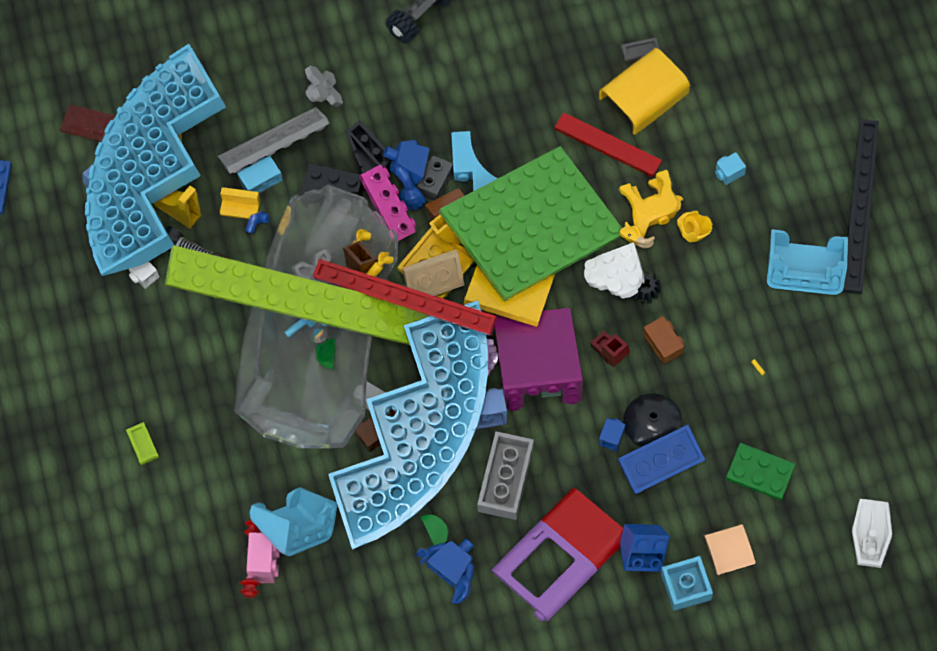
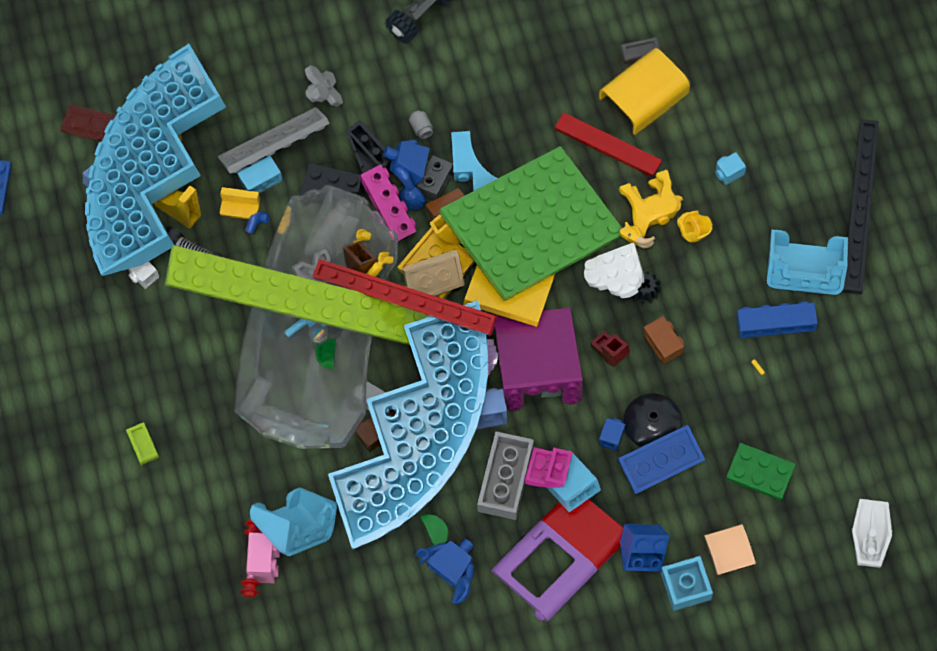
none -> light grey brick [409,111,433,139]
none -> dark pink slope [525,447,573,487]
none -> medium azure brick [546,451,601,512]
none -> blue brick [736,301,817,338]

